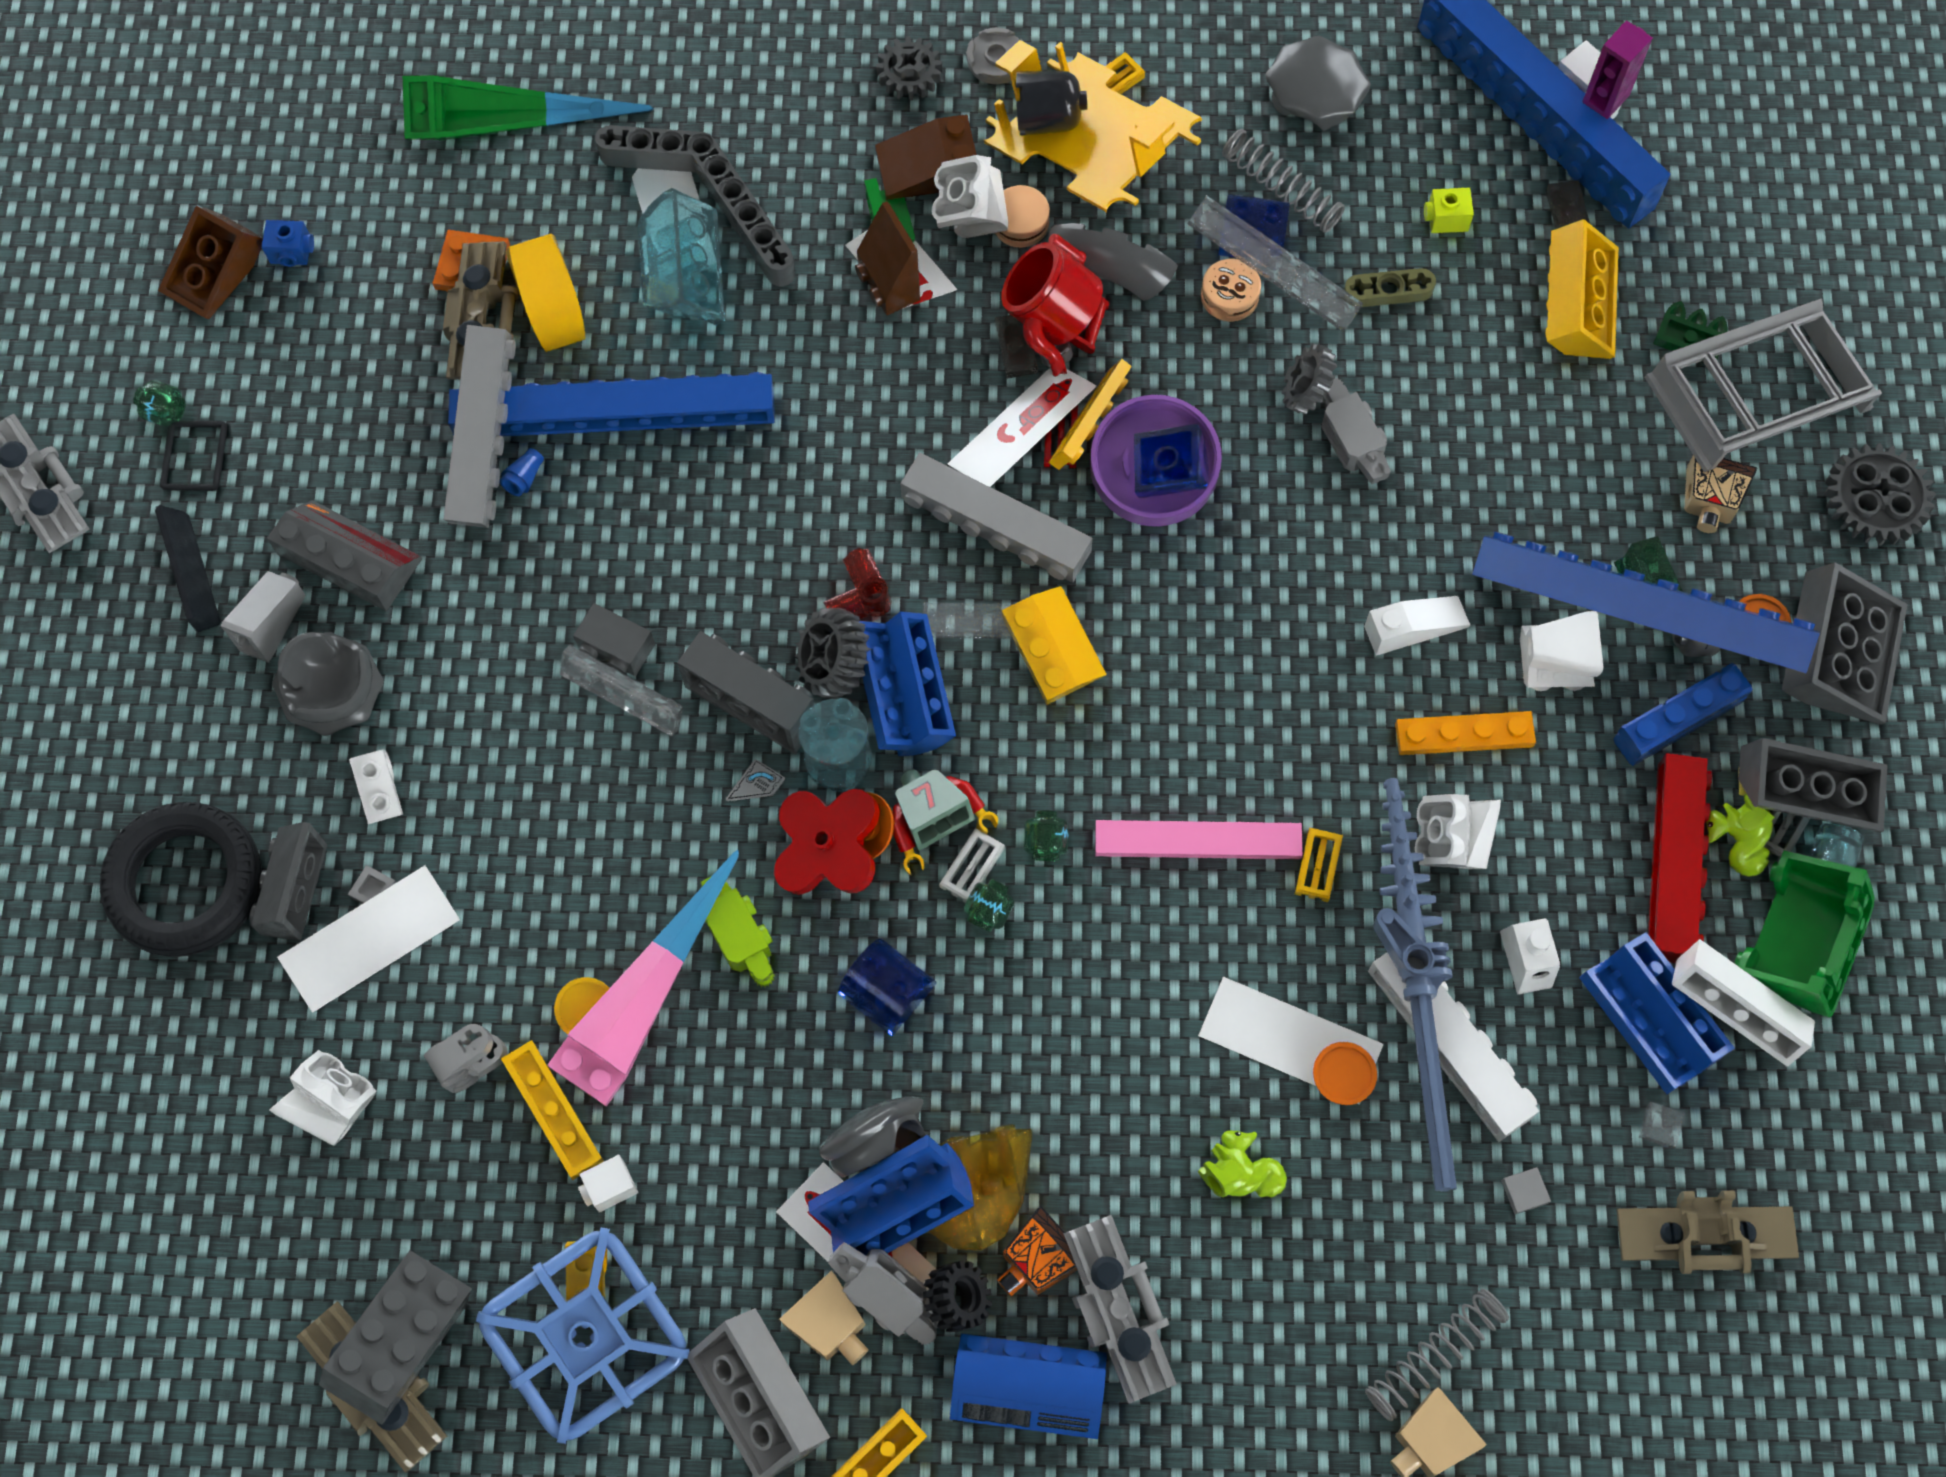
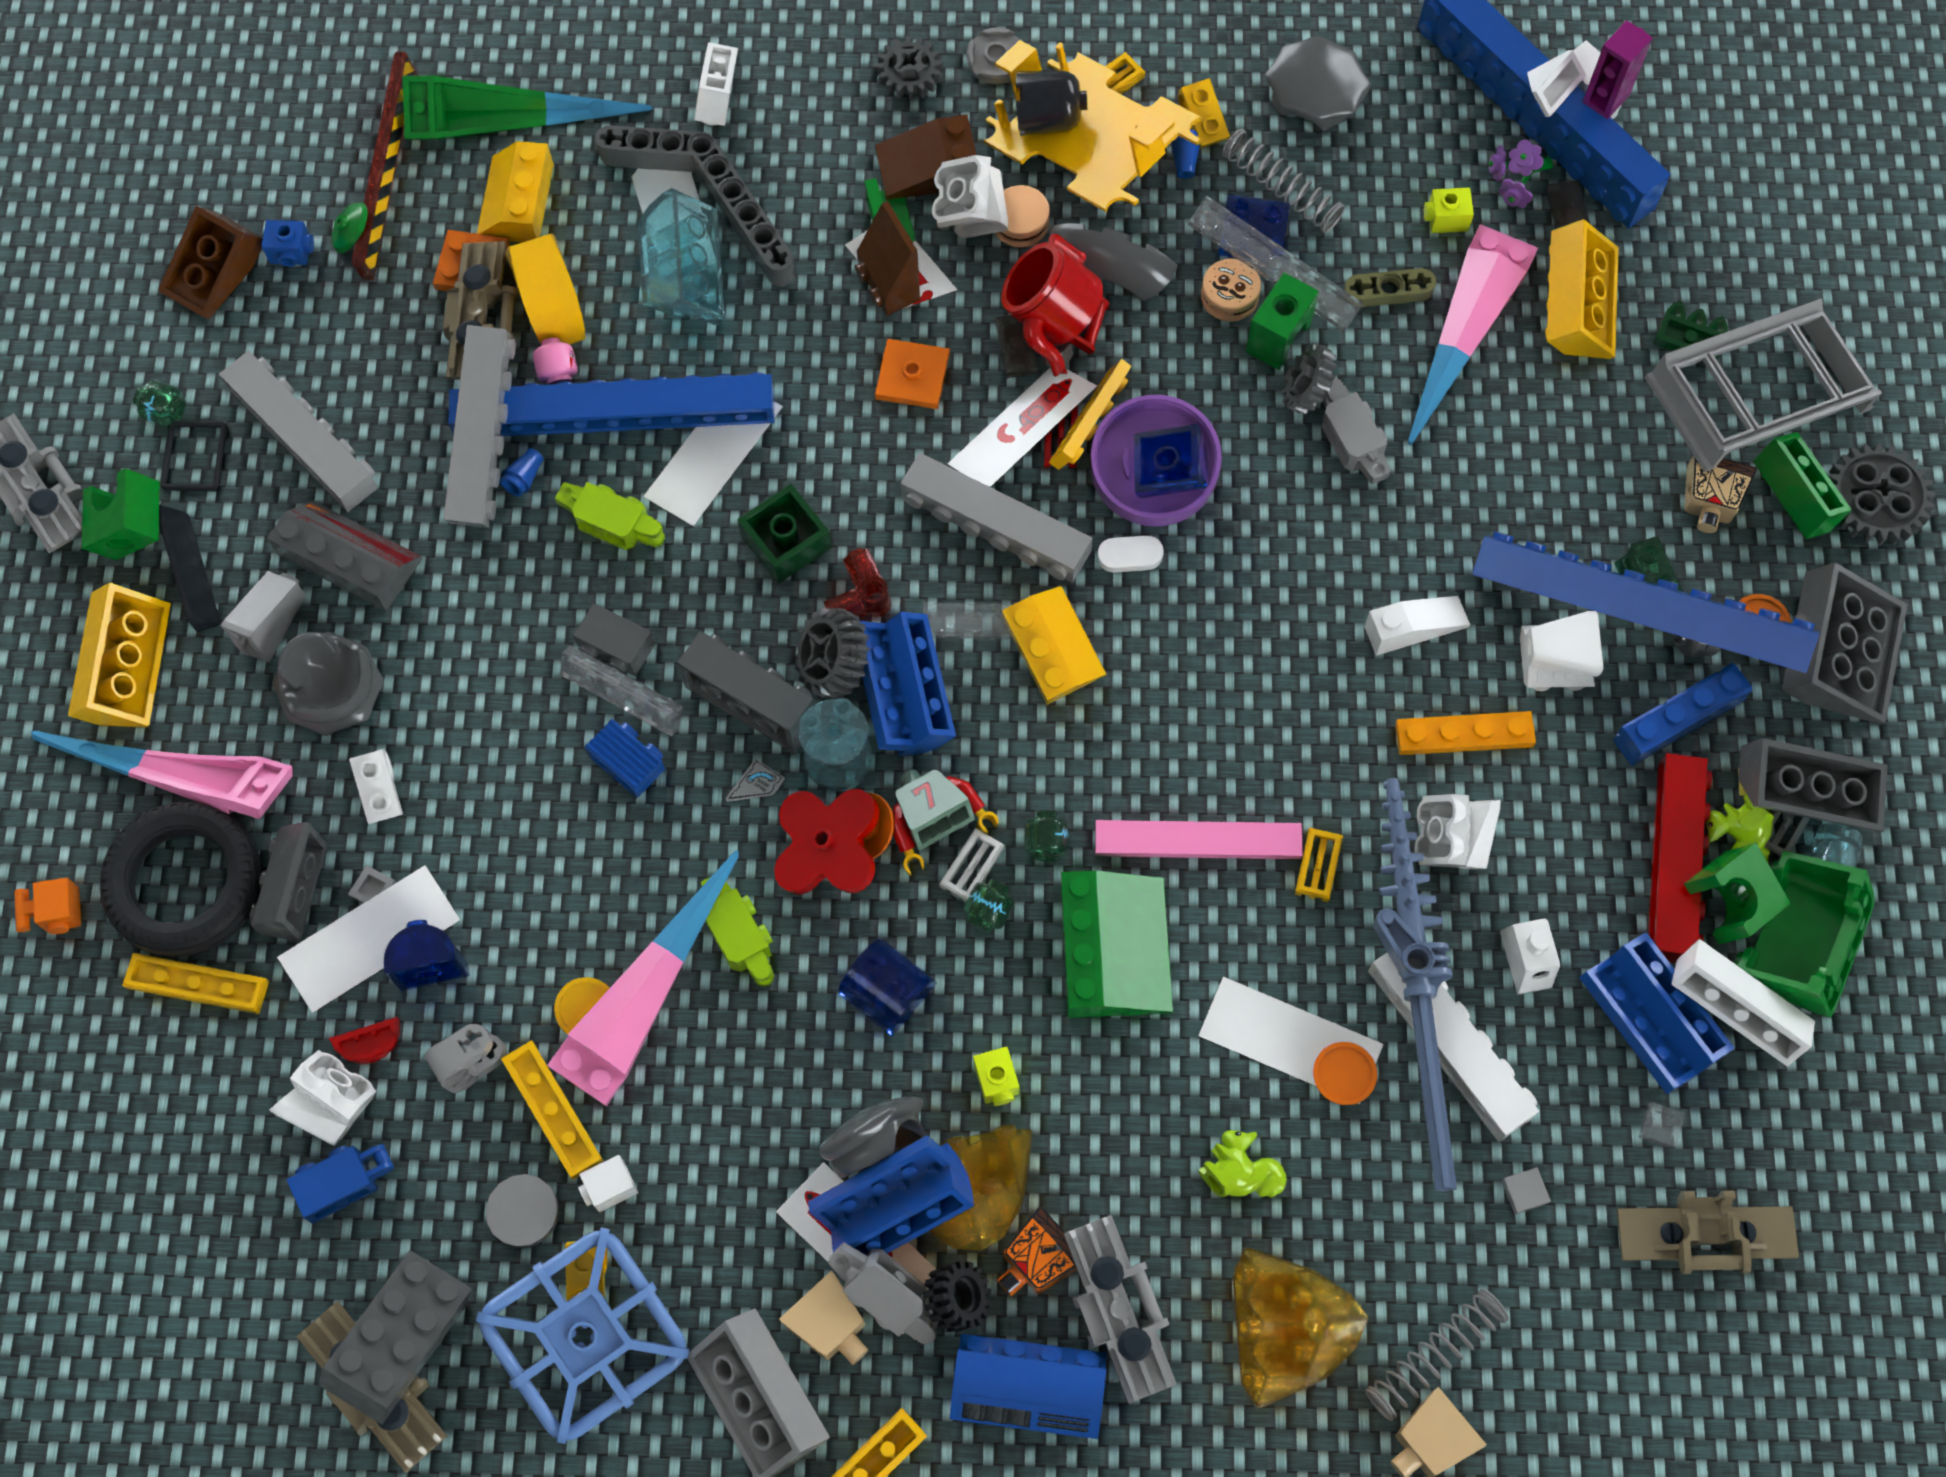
none -> orange brick [14,877,81,934]
none -> bright pink plate [31,731,293,819]
none -> yellow slope [68,582,171,728]
none -> green piece [81,468,160,561]
none -> yellow tile [122,953,269,1014]
none -> light grey brick [219,350,378,512]
none -> blue brick [286,1144,394,1224]
none -> red tile [329,1017,400,1065]
none -> green piece [331,202,368,253]
none -> clear red tile [352,52,416,280]
none -> clear blue brick [384,920,470,991]
none -> yellow slope [477,141,554,243]
none -> light grey tile [486,1174,559,1248]
none -> bright pink head [532,338,578,385]
none -> lime hinge [555,482,666,550]
none -> blue brick [585,719,665,798]
none -> white sticker [643,402,783,526]
none -> white slope [694,42,738,126]
none -> dark green brick [737,484,832,584]
none -> orange plate [875,339,950,409]
none -> neon yellow brick [973,1046,1020,1106]
none -> slope [1060,870,1173,1018]
none -> white tile [1098,536,1164,573]
none -> blue cone [1170,129,1200,179]
none -> yellow plate [1178,78,1230,149]
none -> clear yellow brick [1233,1248,1369,1408]
none -> green piece [1245,272,1319,371]
none -> bright pink plate [1408,224,1538,445]
none -> medium lavender plant [1489,140,1553,208]
none -> white slope [1527,50,1586,117]
none -> green piece [1684,843,1791,945]
none -> green brick [1753,432,1852,539]

